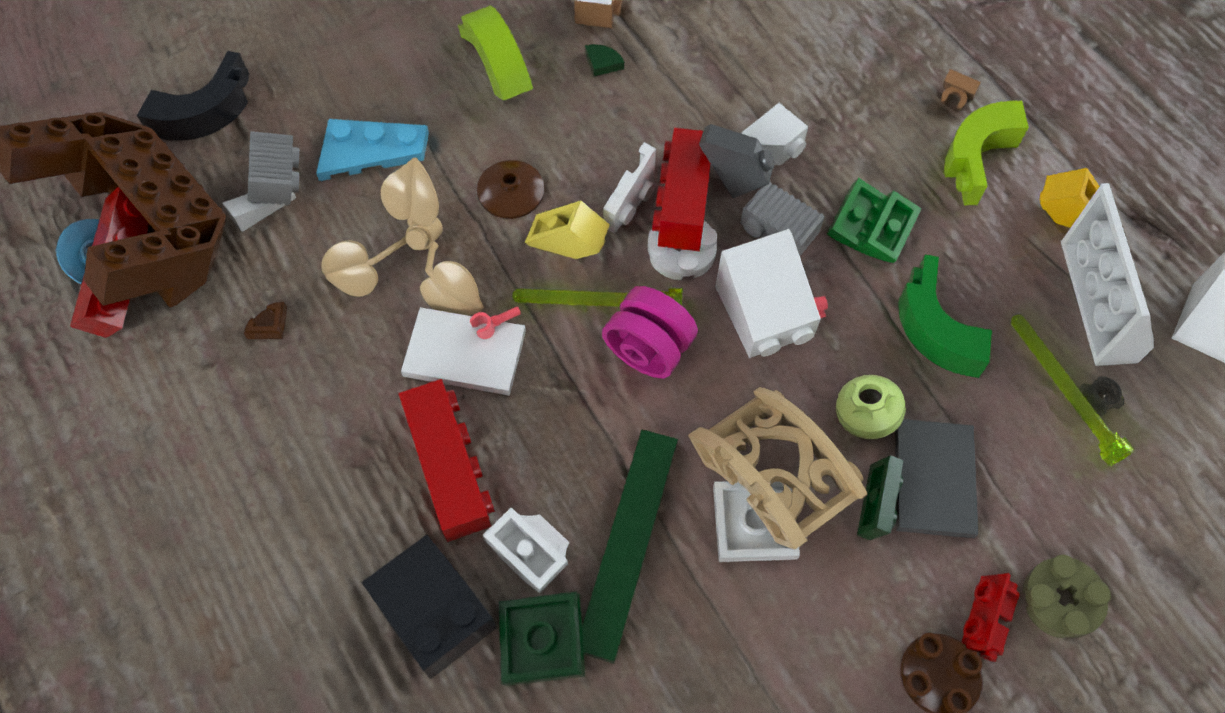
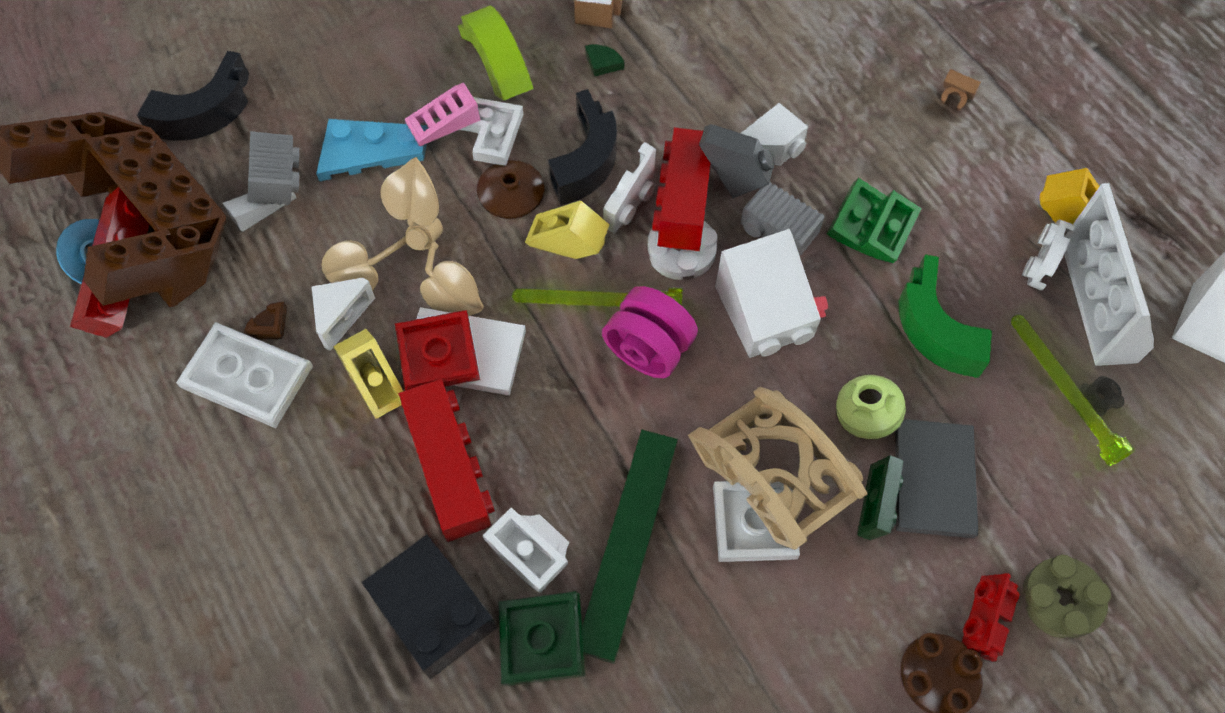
coral hand [470,307,521,339] -> none
lime arch [944,101,1029,205] -> none
none -> white tile [176,322,313,428]
none -> white slope [312,278,375,351]
none -> light yellow slope [333,329,403,419]
none -> red tile [395,310,480,391]
none -> bright pink slope [405,83,480,147]
none -> white plate [459,97,523,166]
none -> black arch [548,89,617,206]
none -> white plate [1022,219,1074,291]

